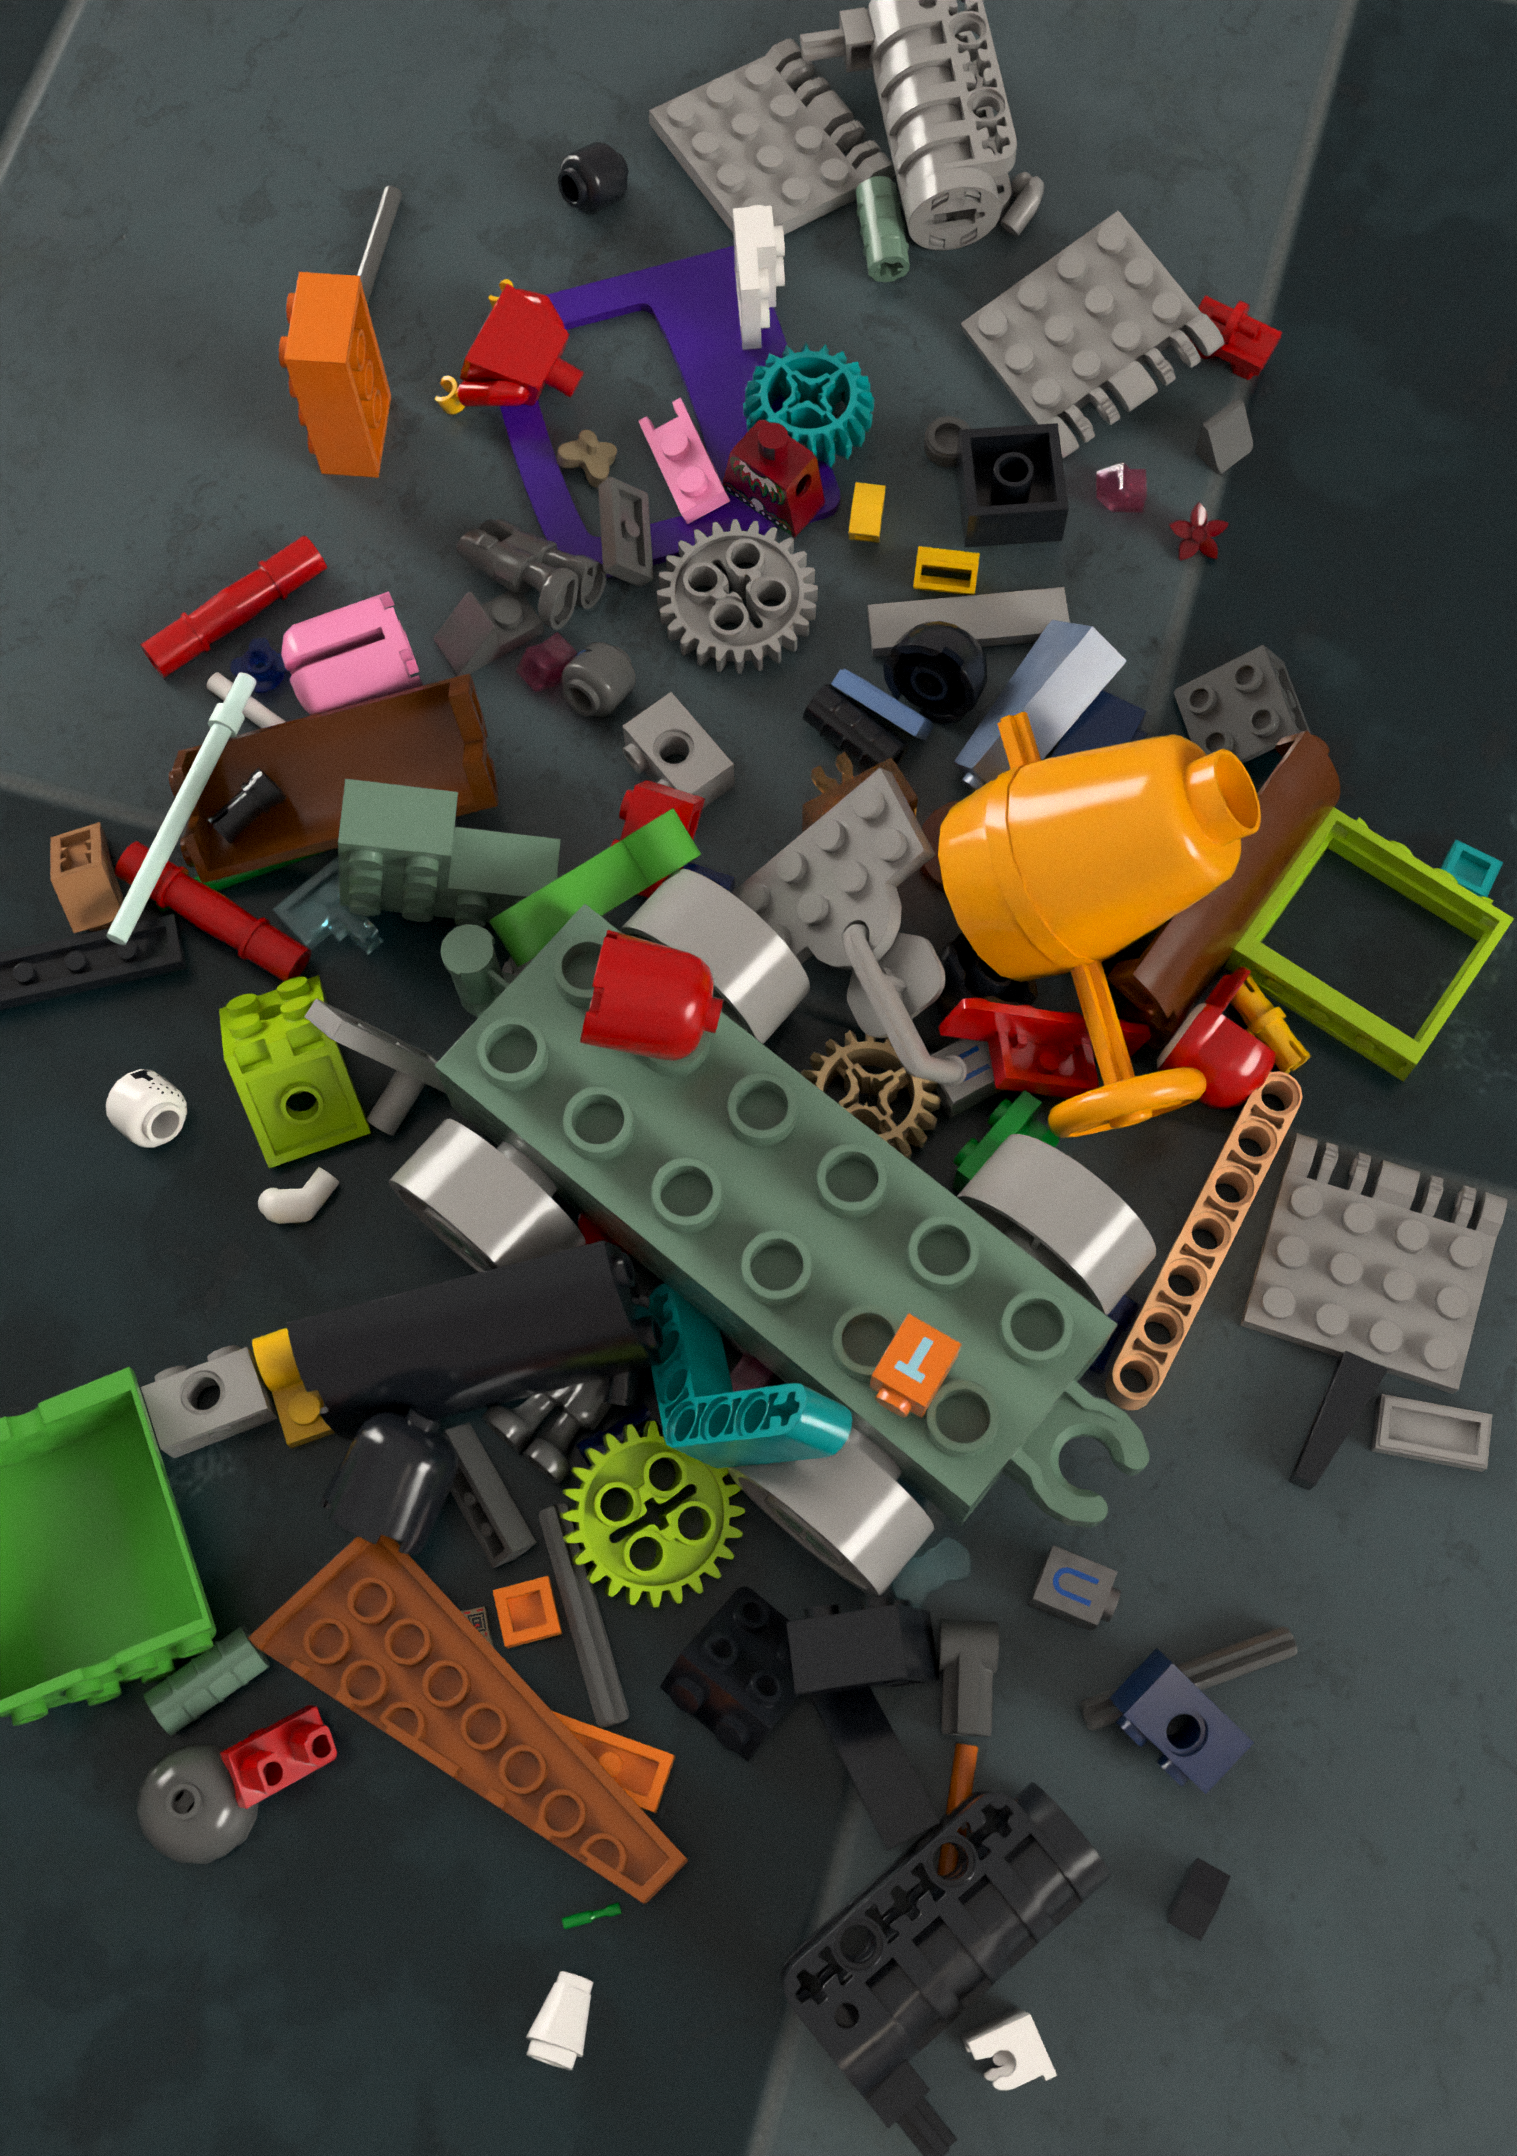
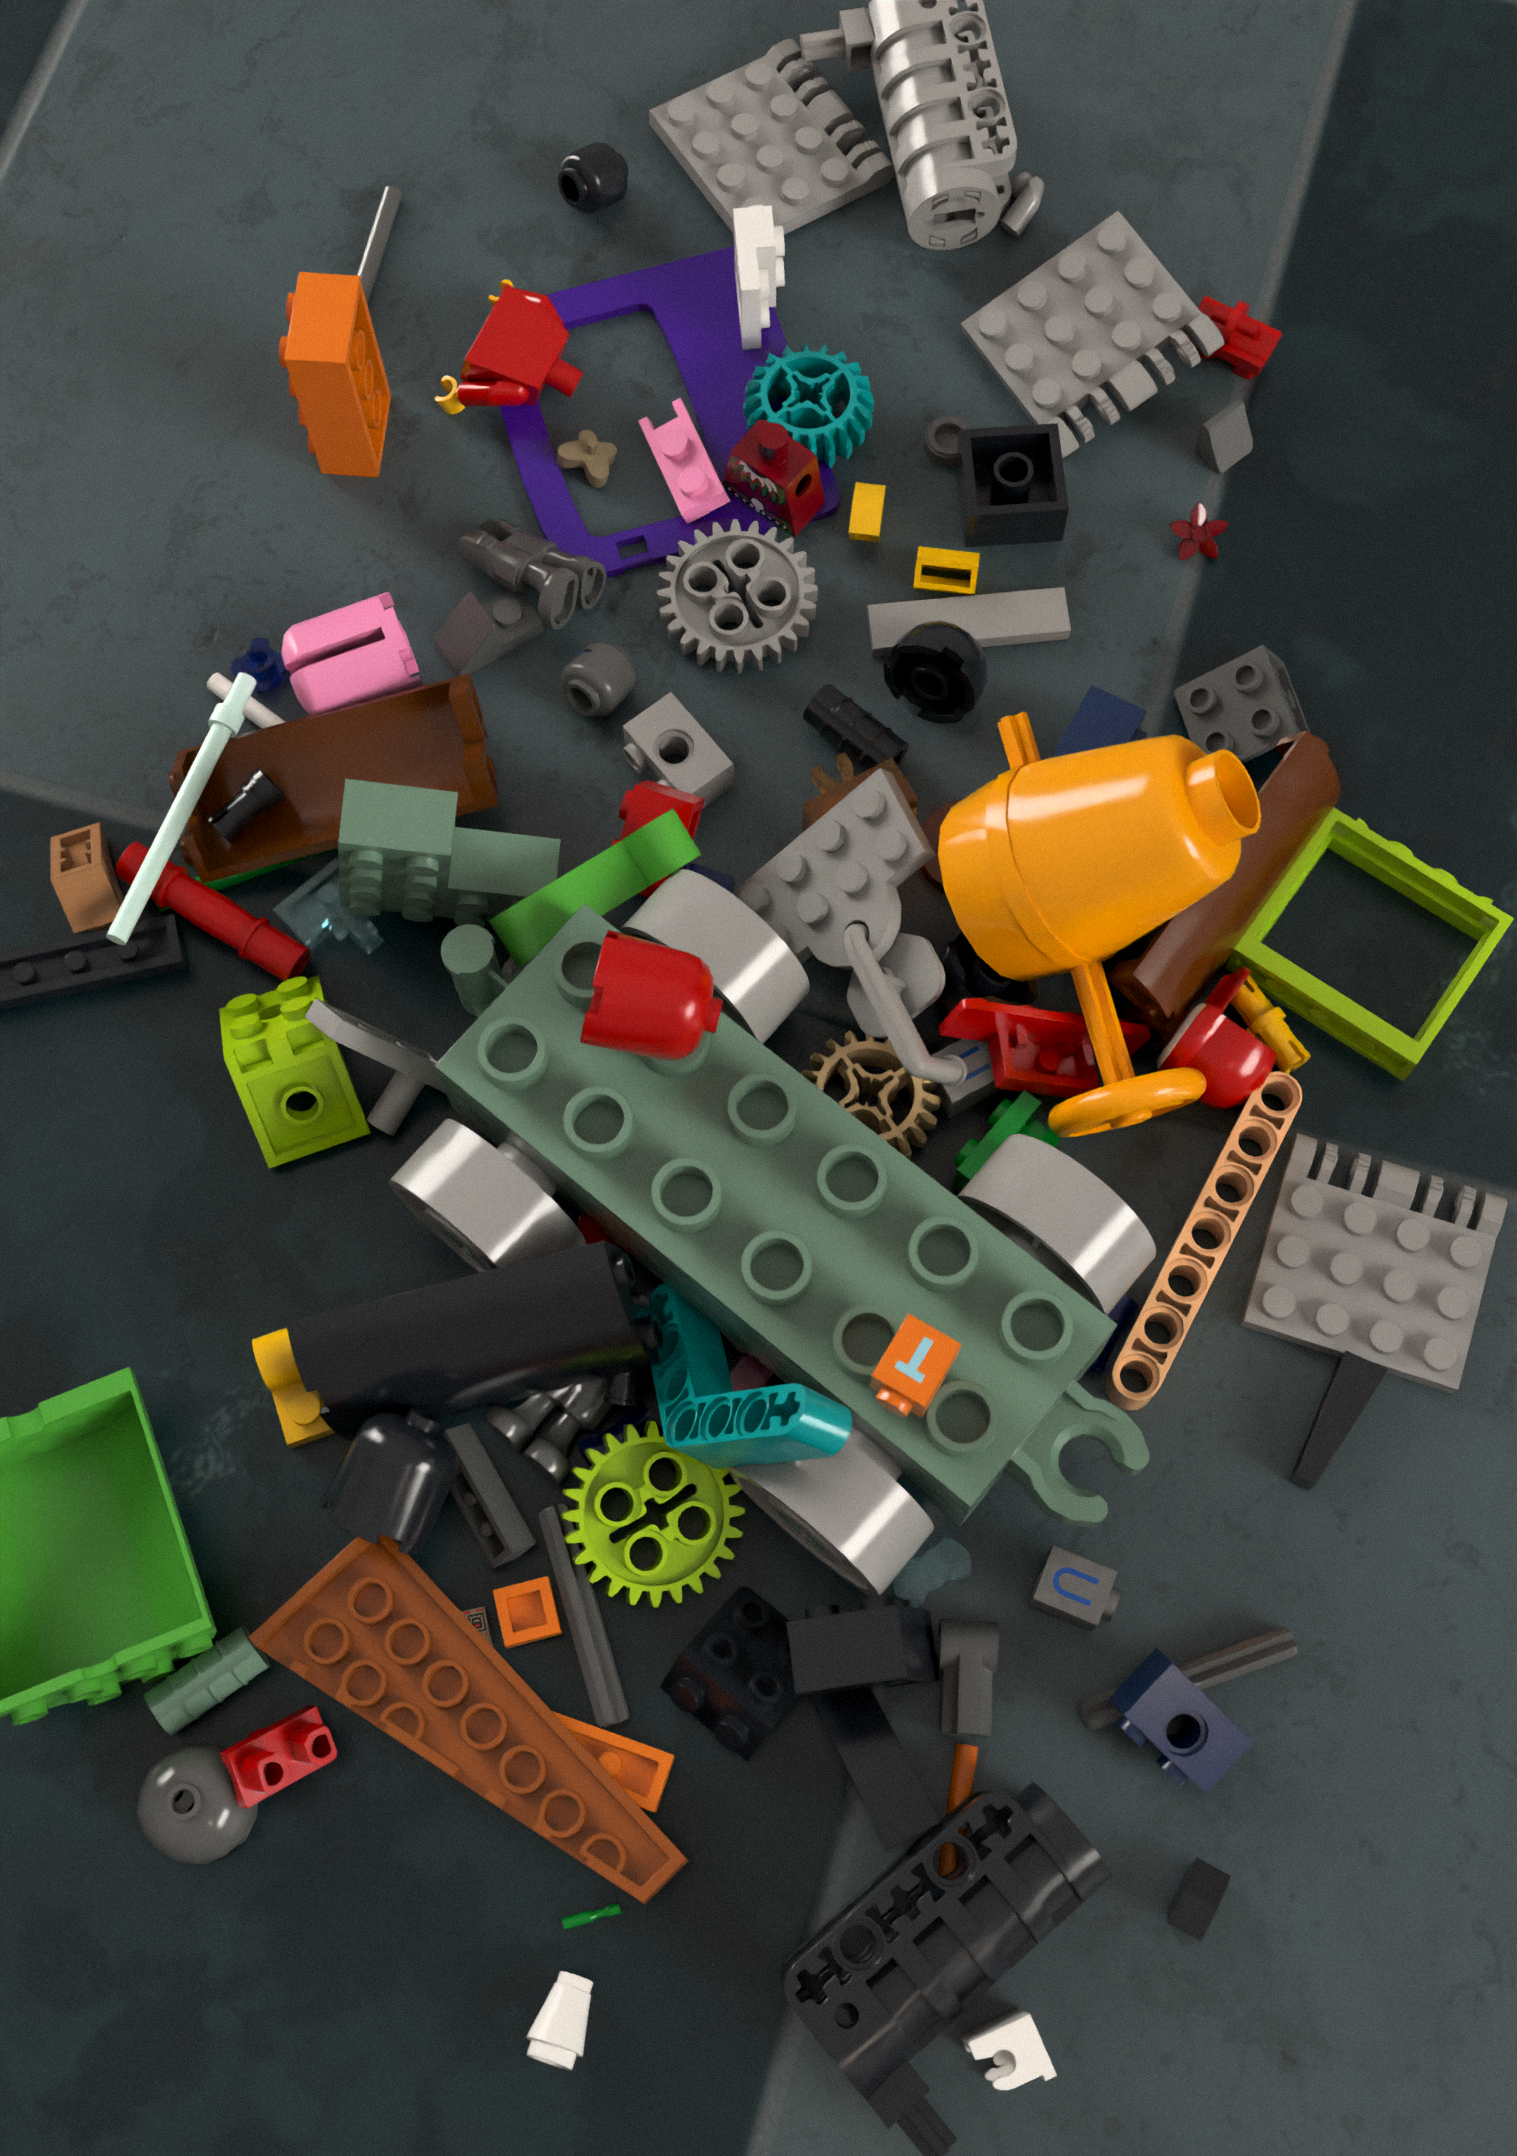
white head [106,1069,187,1148] -> none
red piece [140,535,327,678] -> none
light grey brick [141,1345,278,1458] -> none
white arm [258,1167,339,1224] -> none
clear pink piece [516,632,578,692] -> none
dark grey plate [598,477,654,587] -> none
medium blue tile [831,668,934,741] -> none
sand green axle [855,176,910,282] -> none
sand blue slope [953,620,1126,792] -> none
clear pink piece [1096,462,1147,512] -> none
light grey tile [1371,1394,1493,1472] -> none
teal tile [1440,840,1503,897] -> none

